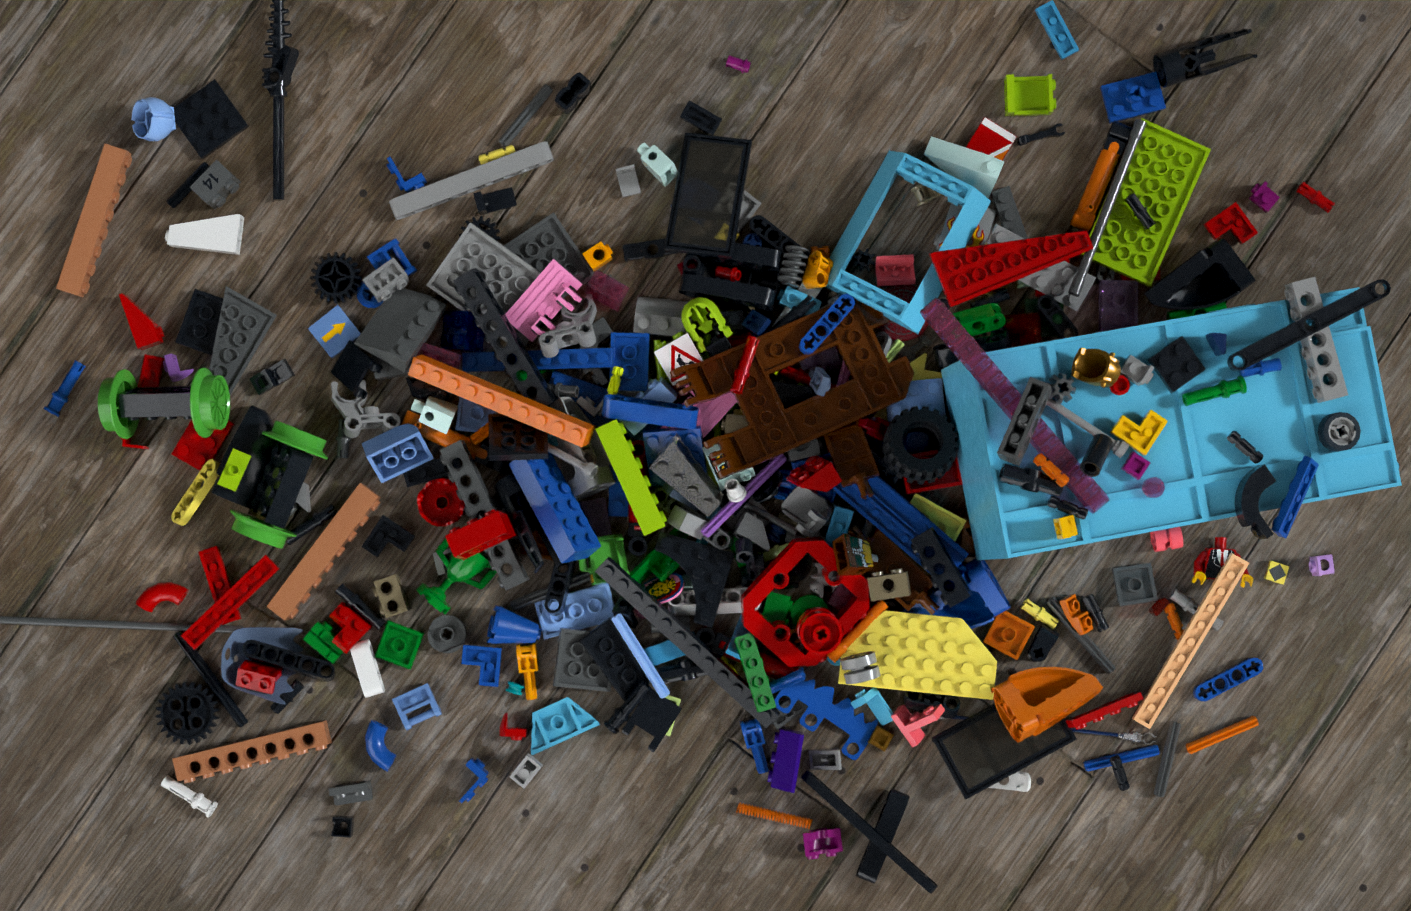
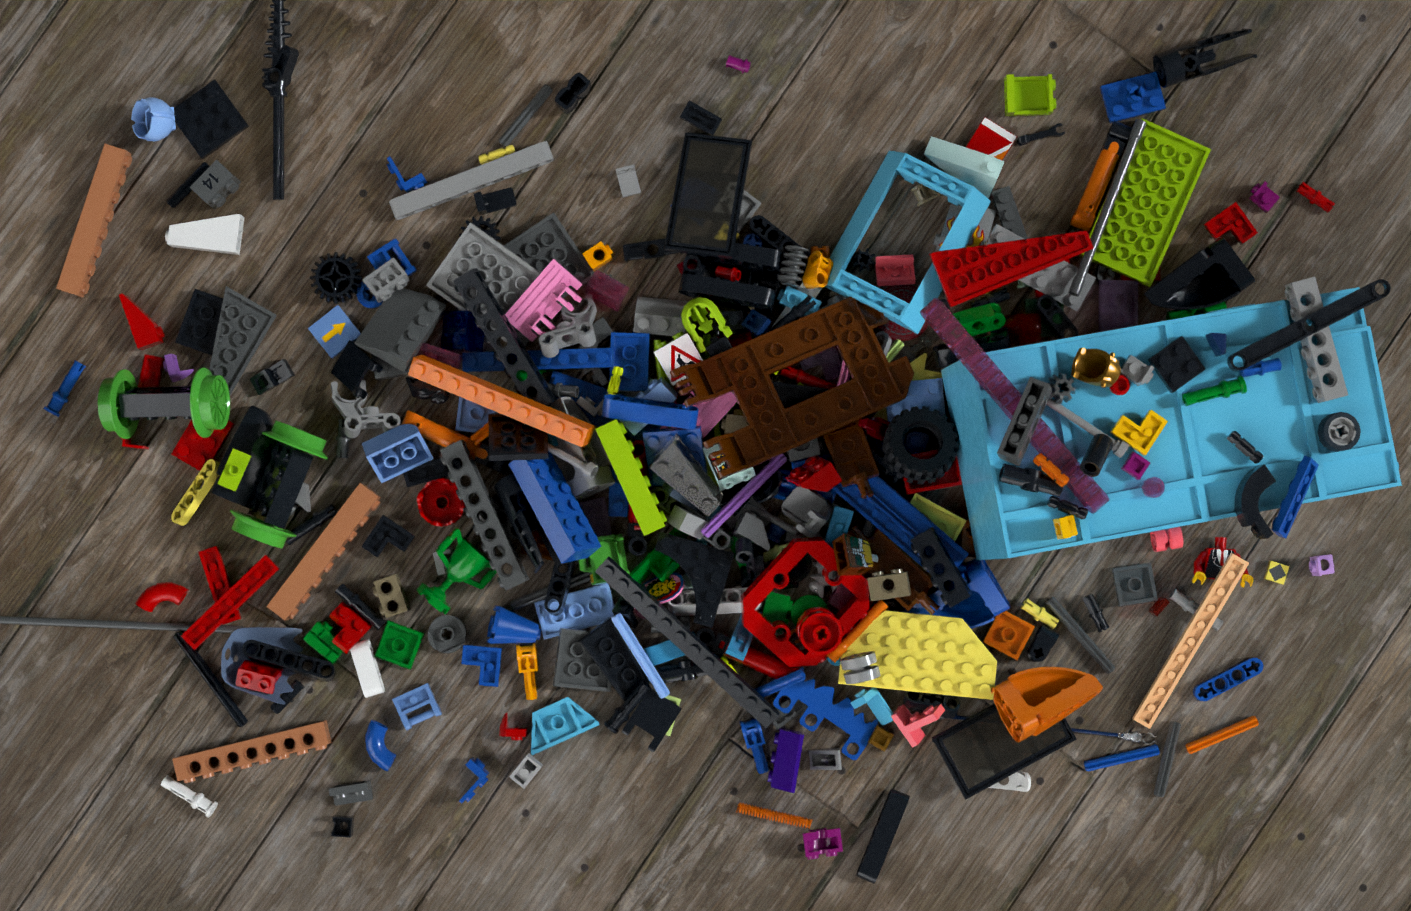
black gear [155,681,220,745] -> none
light aqua torso [410,396,458,434] -> none
red brick [445,510,516,560] -> none
teal bush [505,681,525,695] -> none
light aqua torso [637,143,678,187] -> none
white piece [725,478,746,503] -> none
red pin [730,336,760,395] -> none
green bracket [734,633,776,713] -> none
blue beam [799,294,855,355] -> none
black beam [801,770,938,894] -> none
sand blue hinge [808,367,831,397] -> none
dark azure plate [1035,0,1079,60] -> none
orange slope [1059,594,1093,636] -> none
red plate [1066,692,1143,730] -> none
black axle [1110,755,1130,791] -> none
black axle [1125,193,1156,230] -> none
orange axle [1164,603,1185,640] -> none

